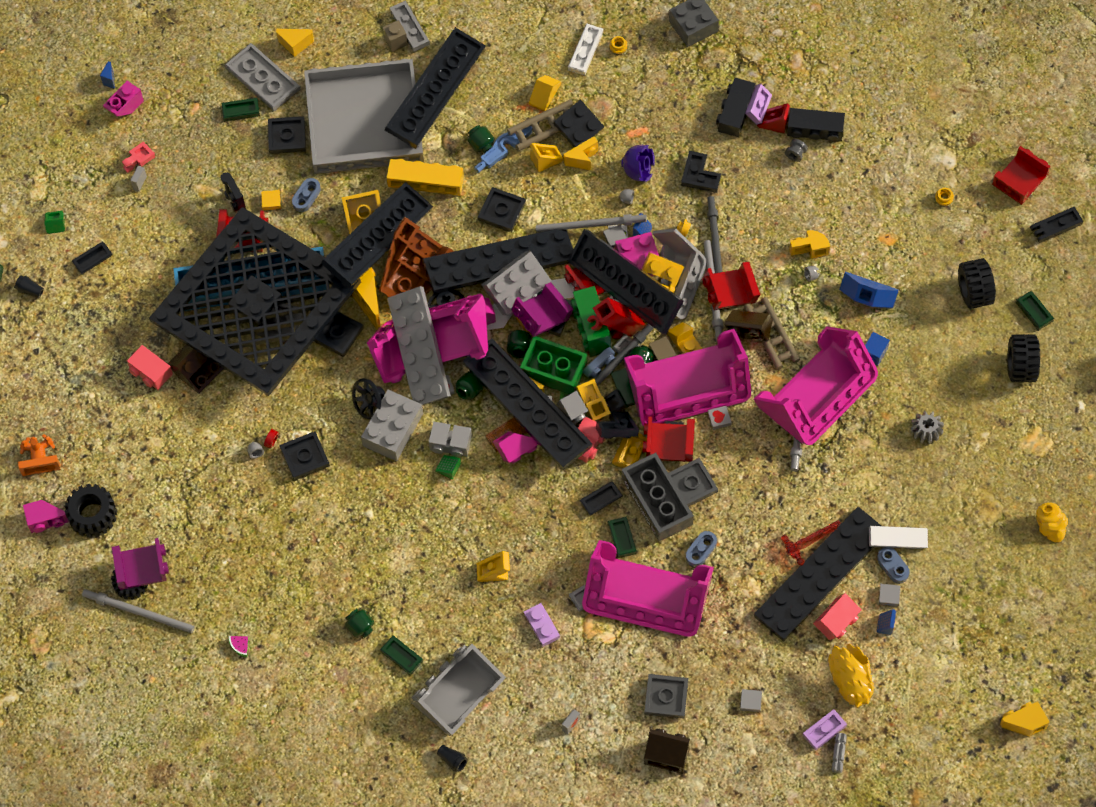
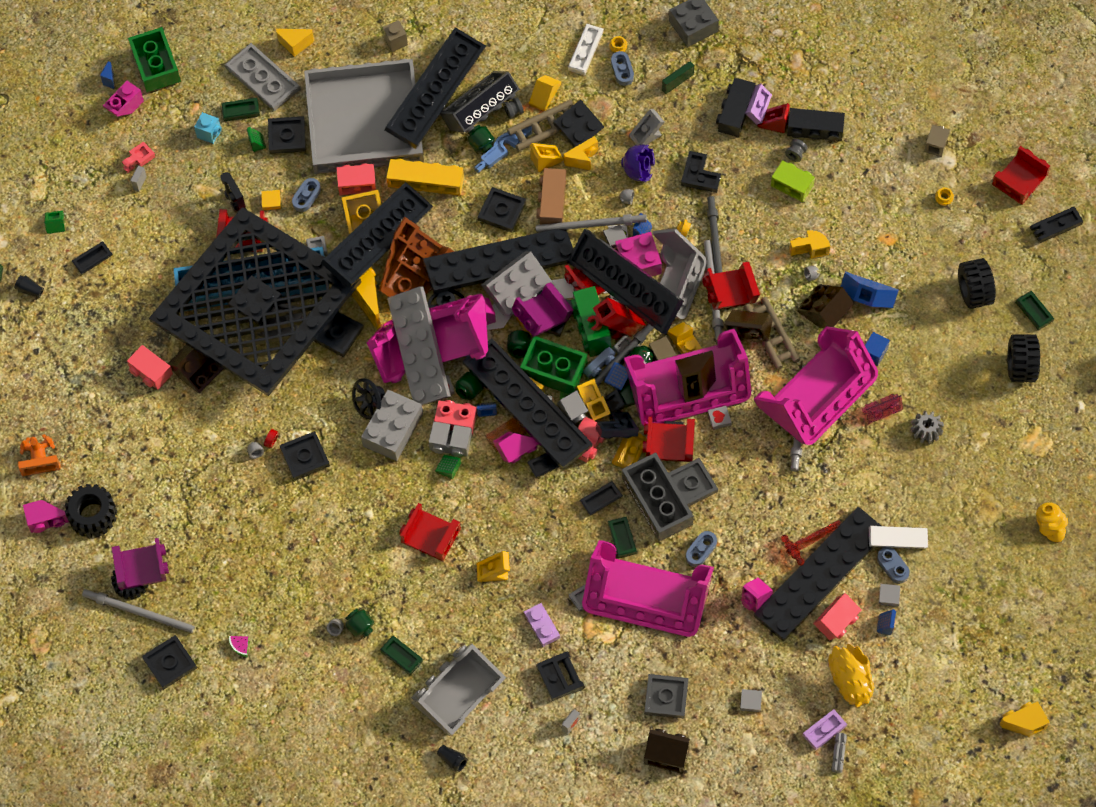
light grey plate [390,1,430,52] -> none
yellow plate [642,252,684,293] -> none
none -> green brick [128,27,181,93]
none -> black plate [142,635,197,690]
none -> medium azure brick [194,112,221,144]
none -> green slope [247,127,266,152]
none -> light grey tile [306,236,328,255]
none -> light grey hinge [327,618,344,636]
none -> coral brick [337,163,376,196]
none -> red panel [399,503,461,561]
none -> coral brick [434,400,477,435]
none -> brick [440,71,520,133]
none -> blue slope [477,402,497,417]
none -> dark grey wheel [503,97,524,119]
none -> black tile [527,453,560,478]
none -> medium nougat brick [536,168,566,225]
none -> black plate [536,651,585,701]
none -> blue slope [604,362,628,391]
none -> sand blue plate [611,51,634,86]
none -> light grey slope [629,109,664,145]
none -> dark green tile [662,61,694,94]
none -> dark brown slope [675,350,716,403]
none -> dark pink slope [741,577,773,612]
none -> lime brick [771,160,815,202]
none -> dark brown slope [797,284,854,329]
none -> clear pink hinge [862,393,903,424]
none -> dark tan brick [924,125,950,157]

